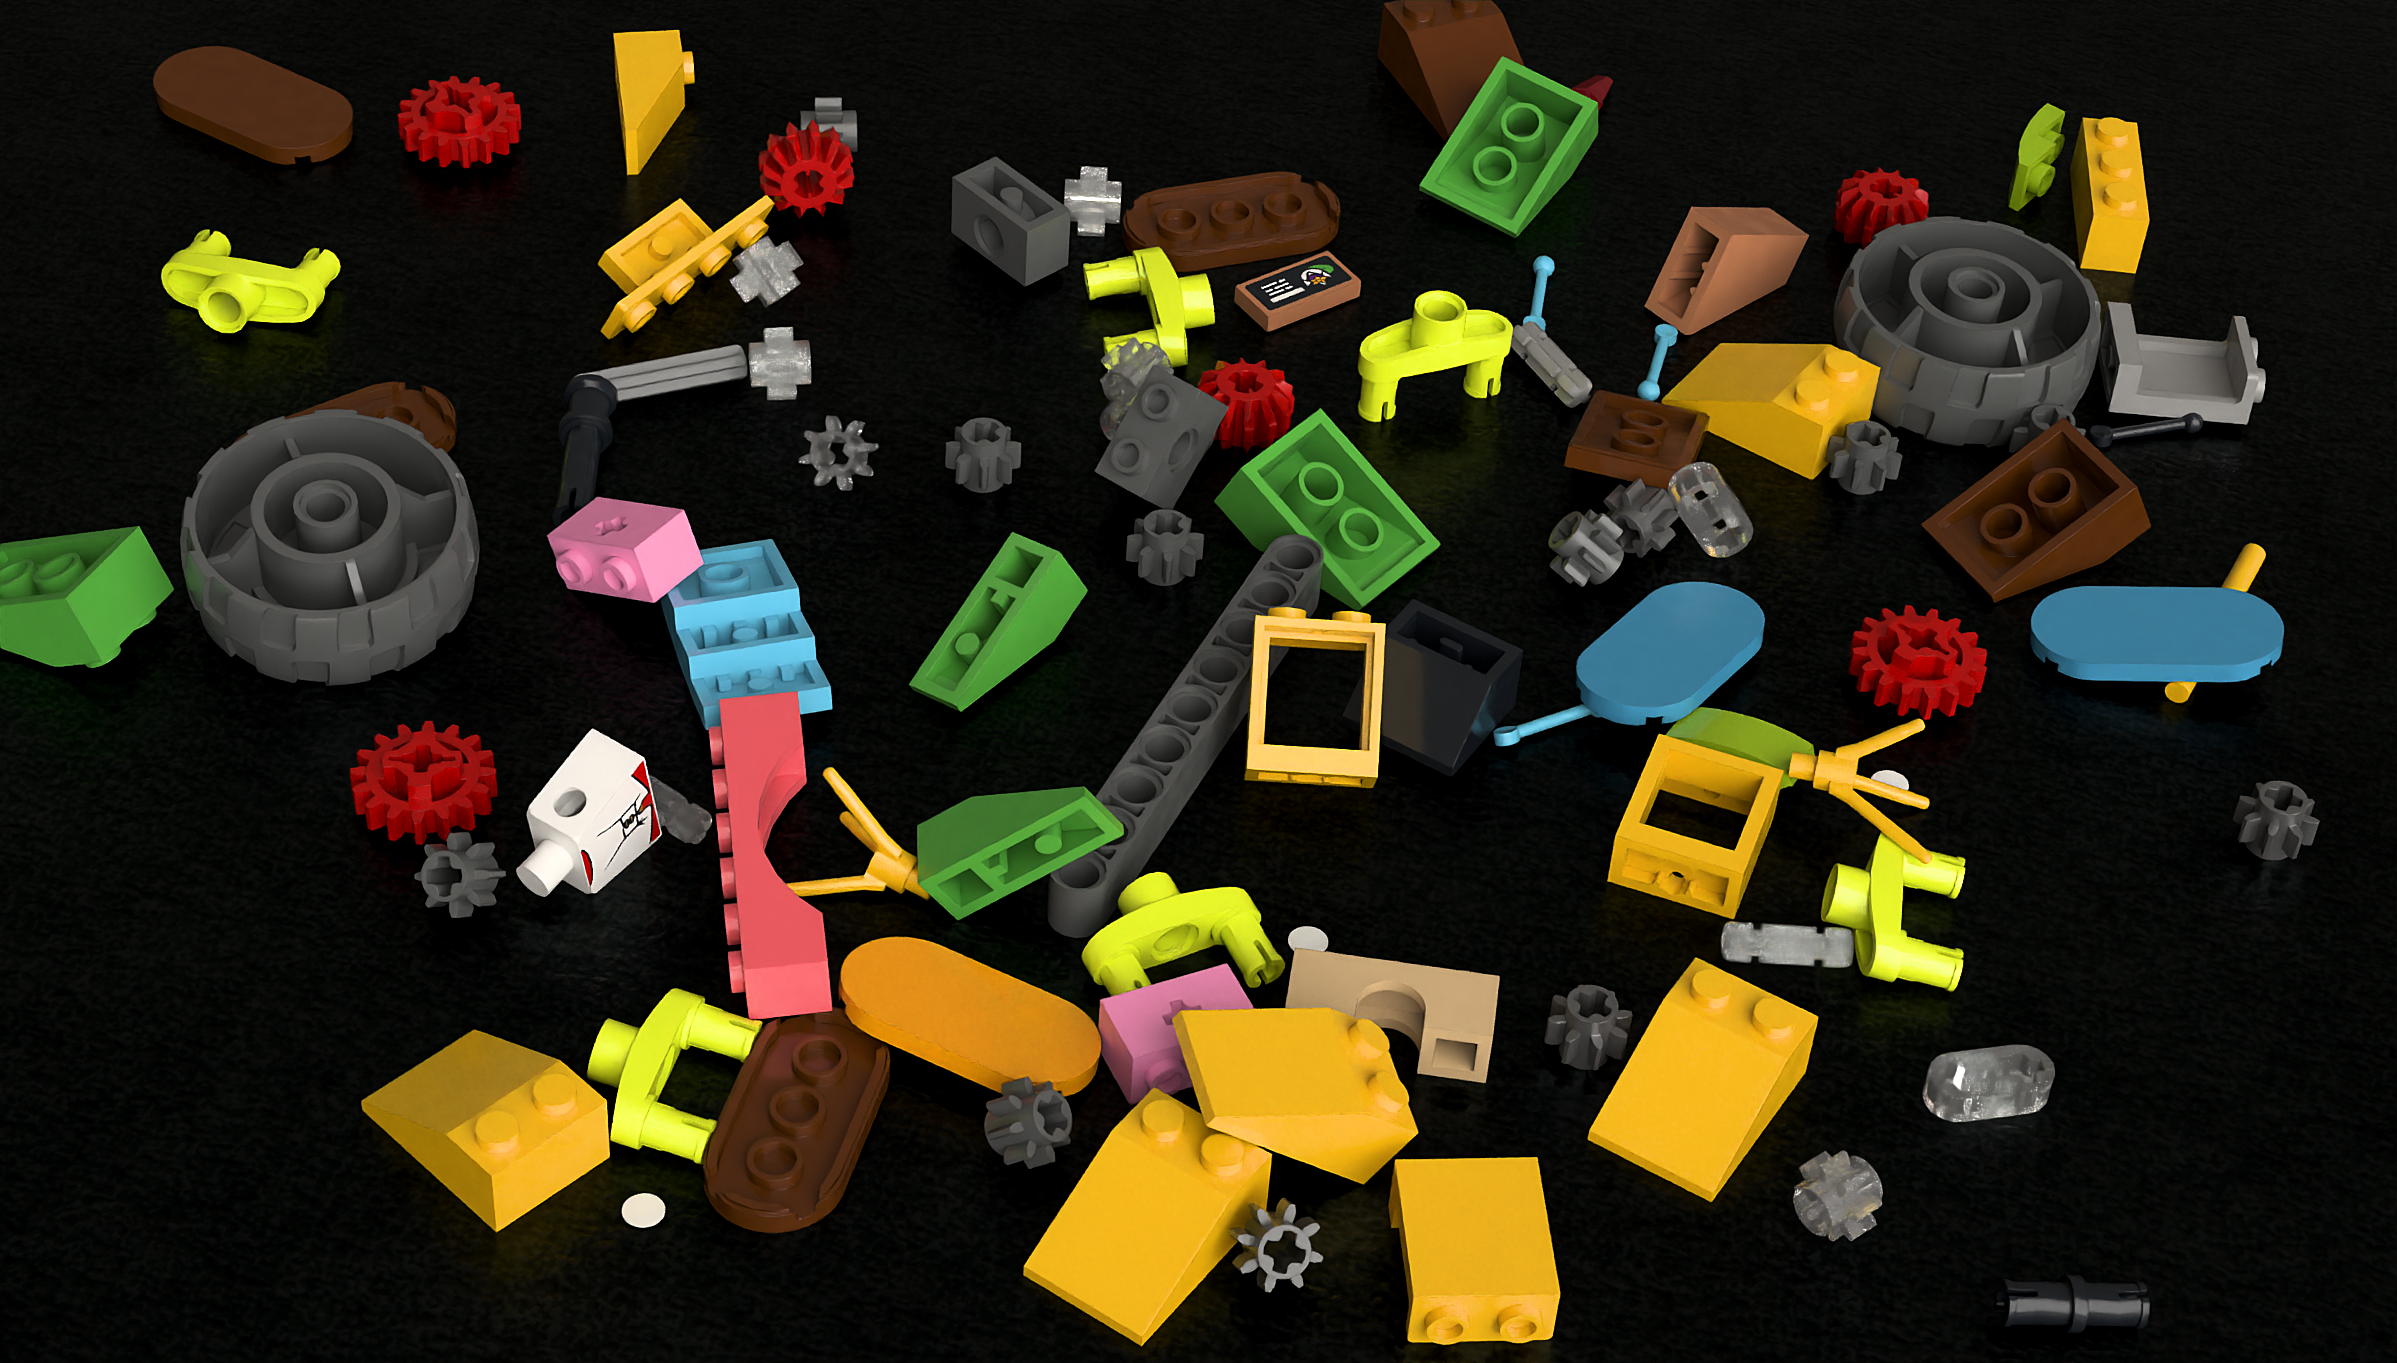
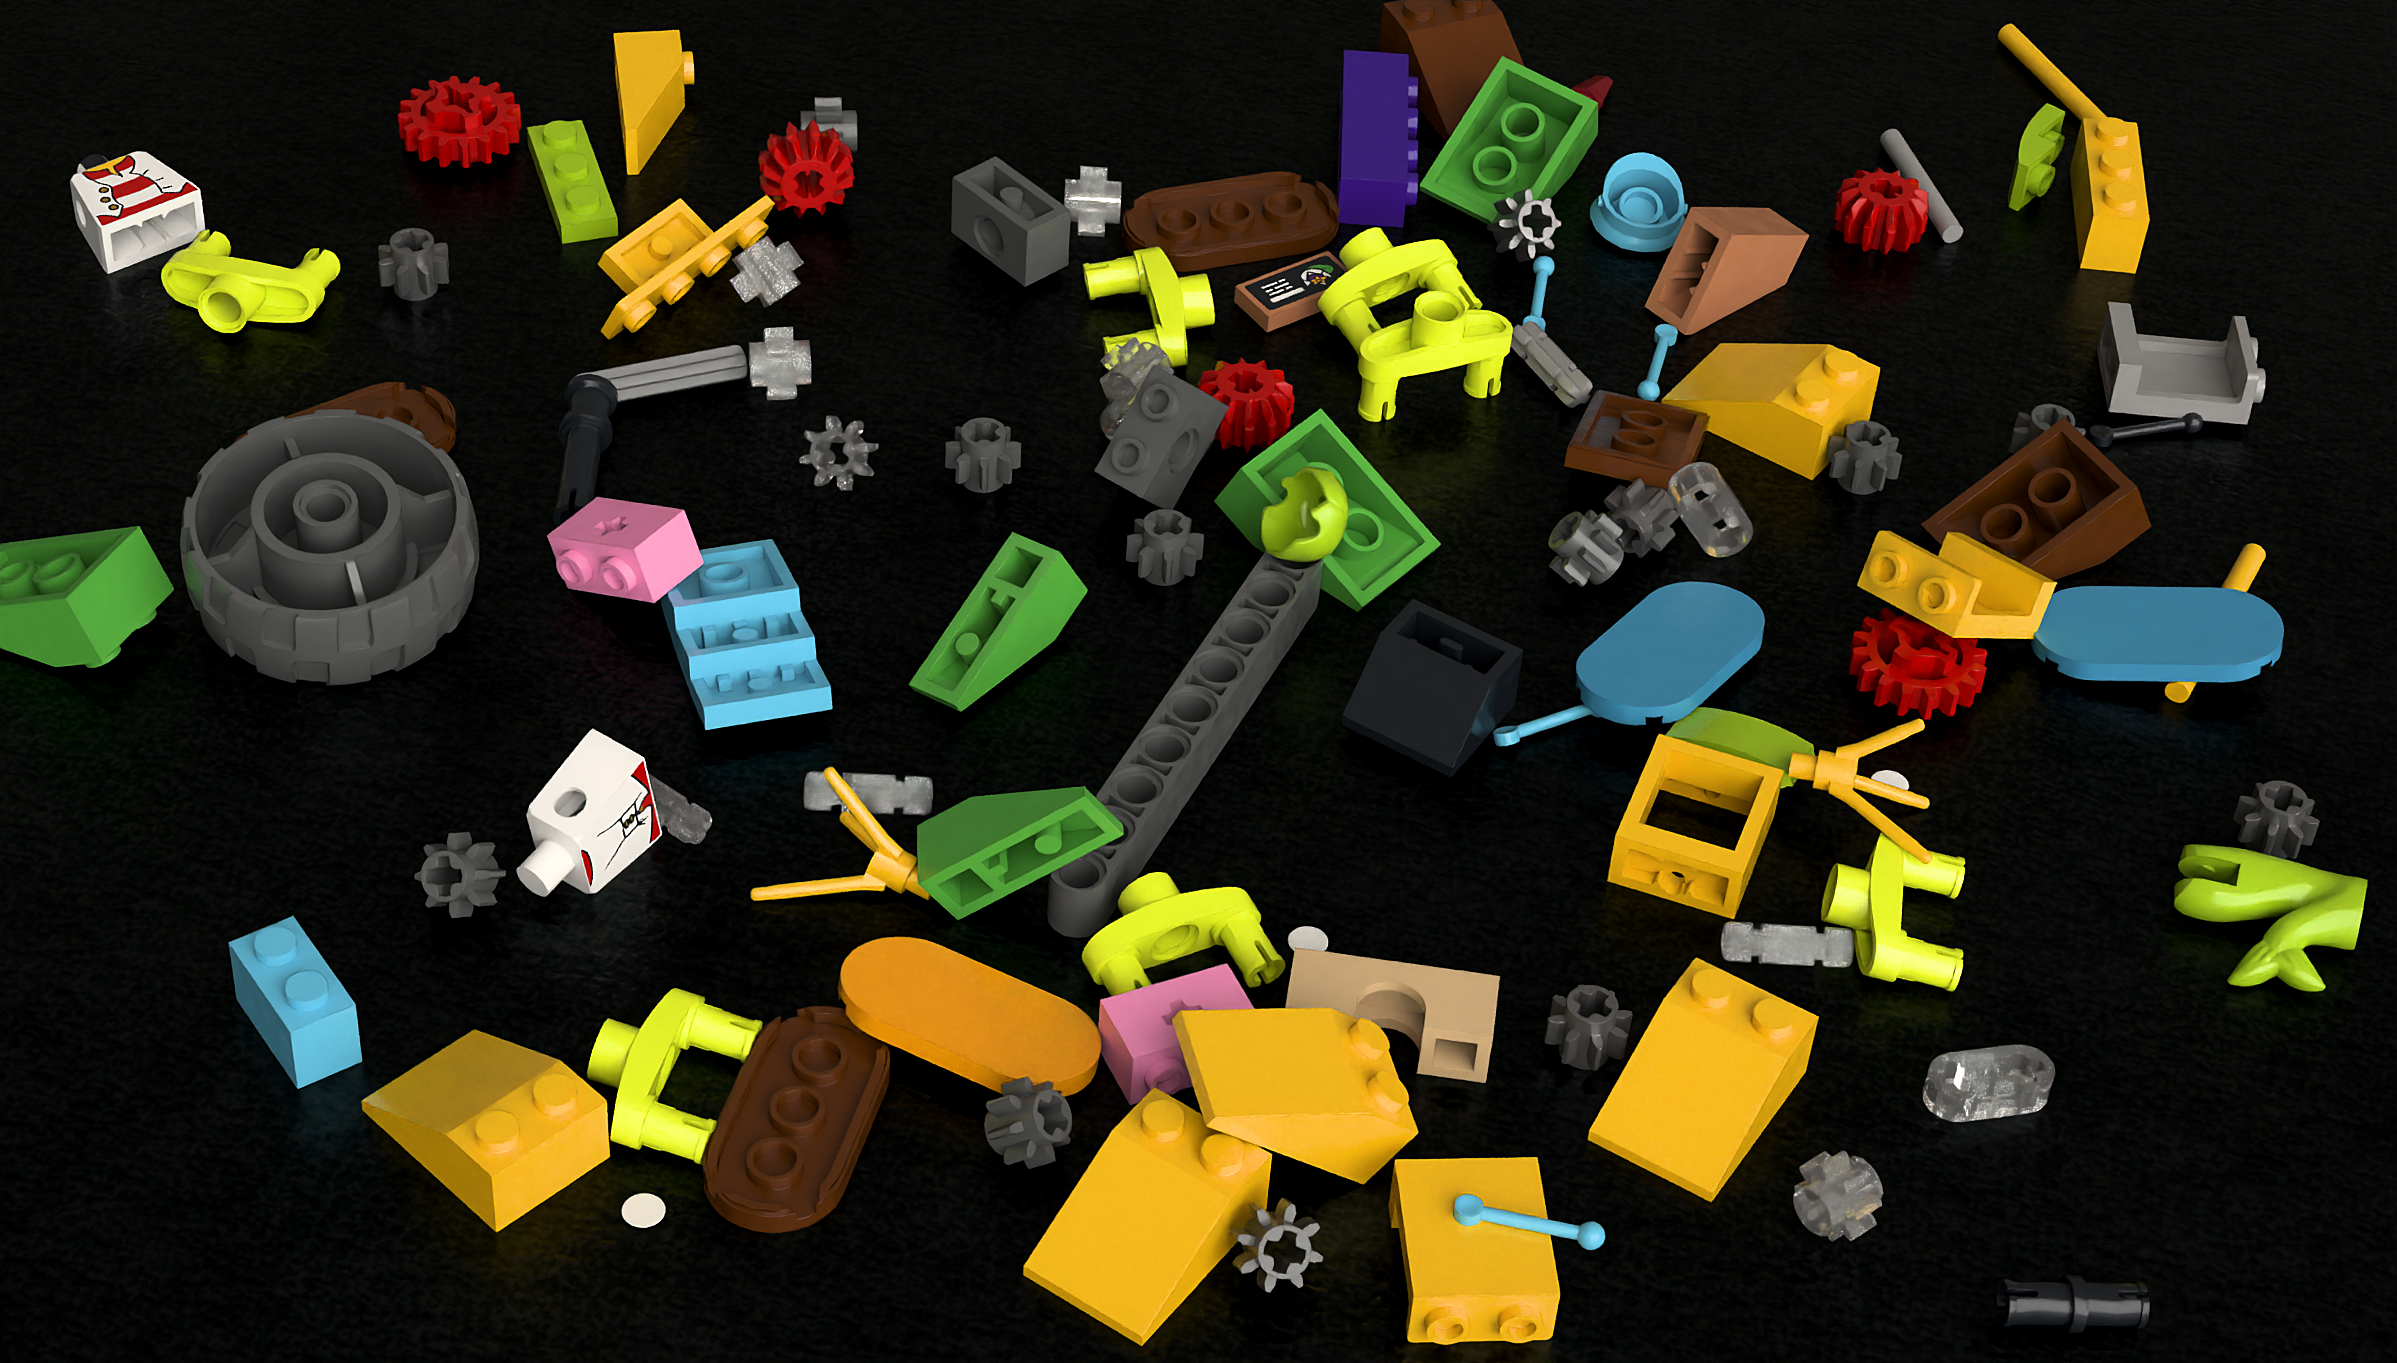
reddish brown tile [153,46,354,165] -> none
red gear [350,721,498,845] -> none
coral arch [709,691,832,1020] -> none
yellow window [1244,607,1386,788] -> none
dark grey wheel [1831,216,2101,448] -> none
none -> white torso [70,151,205,274]
none -> medium azure brick [228,916,362,1089]
none -> flat silver gear [378,228,449,301]
none -> lime plate [527,120,618,244]
none -> clear axle [803,771,933,816]
none -> lime hair [1261,466,1349,562]
none -> neon yellow connector [1317,227,1483,358]
none -> dark purple brick [1337,50,1418,228]
none -> medium azure hinge [1453,1194,1605,1250]
none -> flat silver gear [1487,189,1561,262]
none -> medium azure piece [1590,152,1688,252]
none -> yellow panel [1857,531,2057,639]
none -> light grey bar [1880,129,1963,243]
none -> yellow bar [1998,24,2108,122]
none -> lime piece [2174,844,2368,992]

